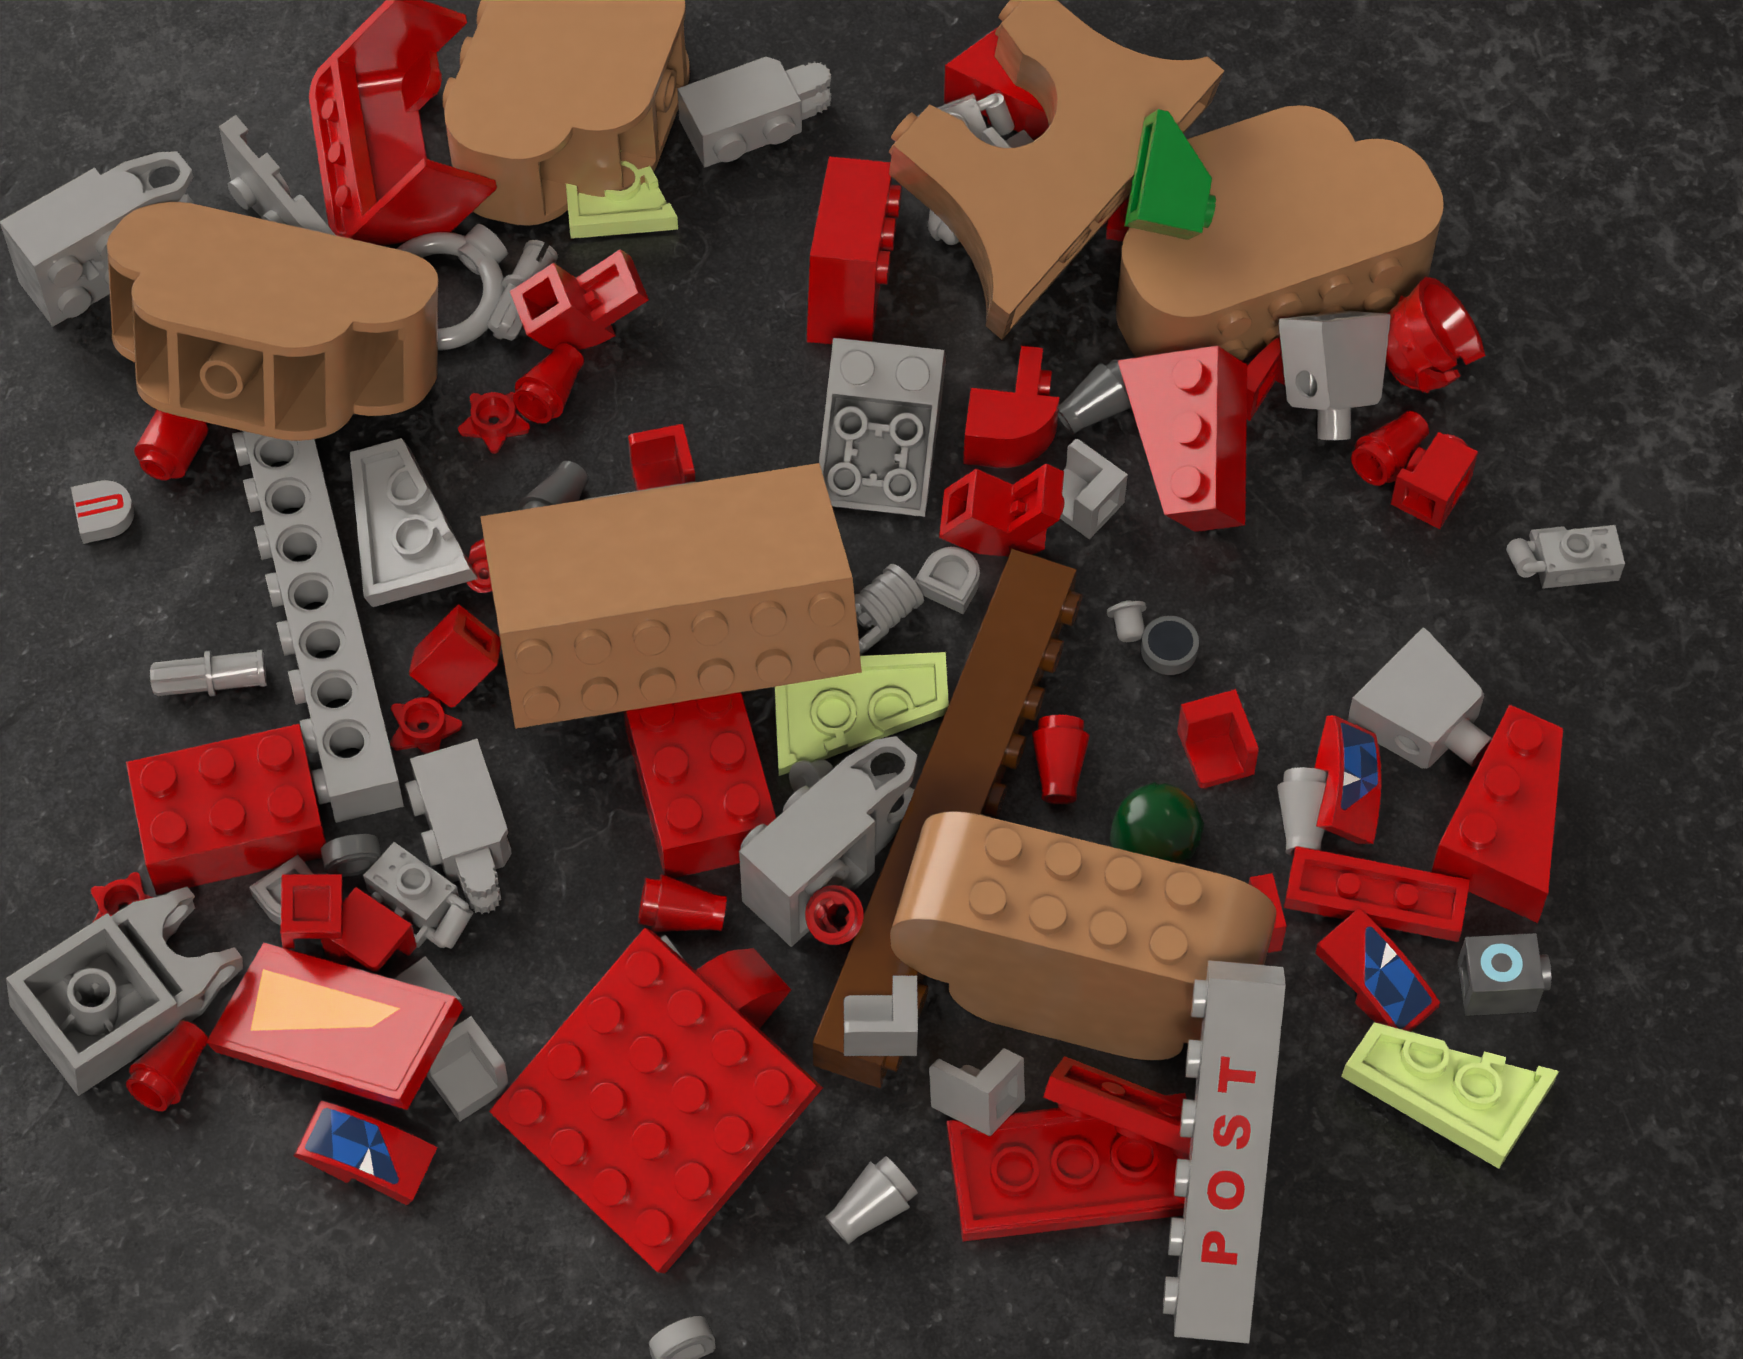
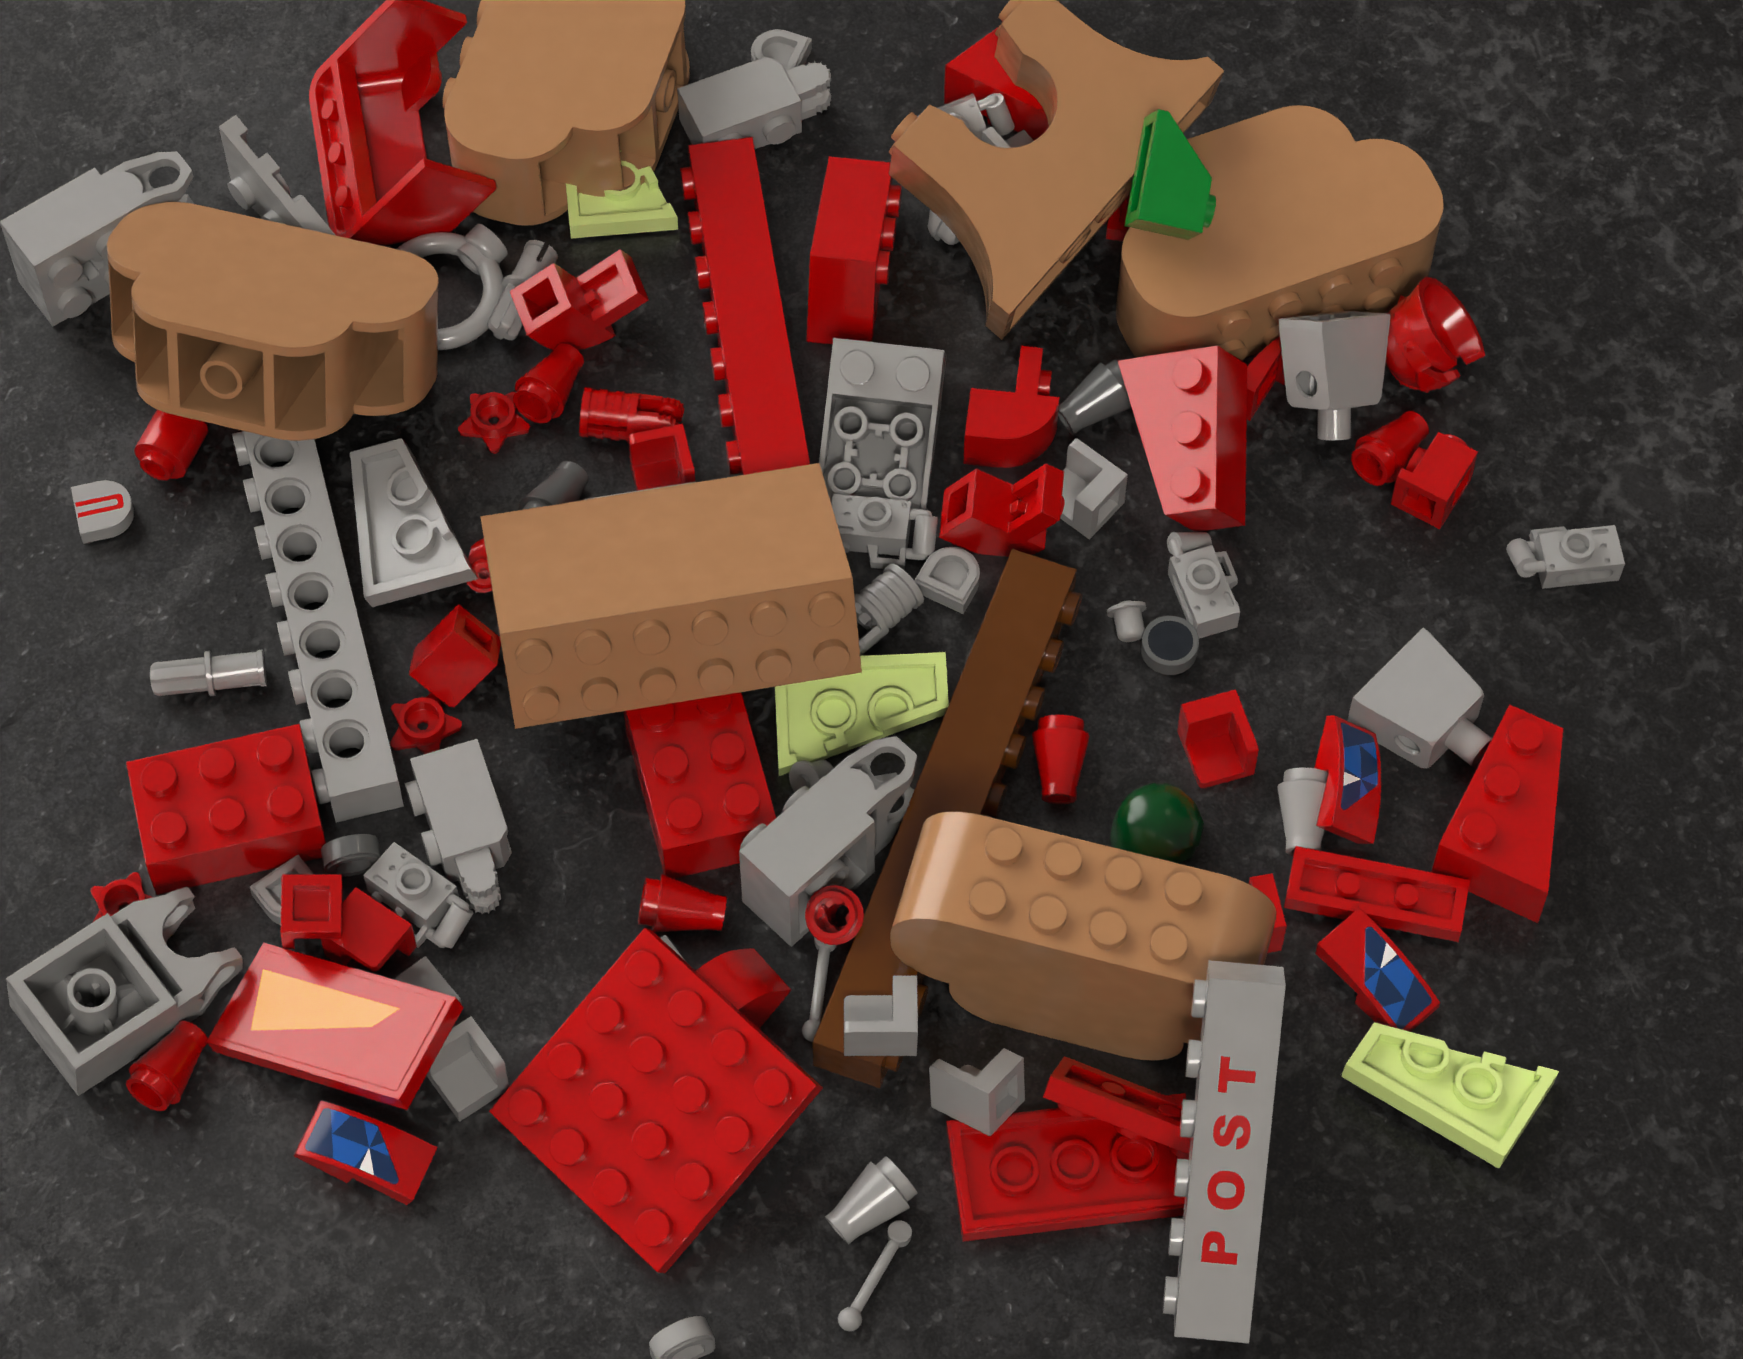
flat silver brick [1458,933,1552,1016] -> none
none -> red hinge [579,387,685,442]
none -> red brick [680,137,810,475]
none -> light grey tile [751,29,812,71]
none -> light grey hinge [802,937,837,1042]
none -> light grey piece [831,494,938,570]
none -> light grey hinge [838,1220,912,1332]
none -> light grey piece [1167,532,1240,639]

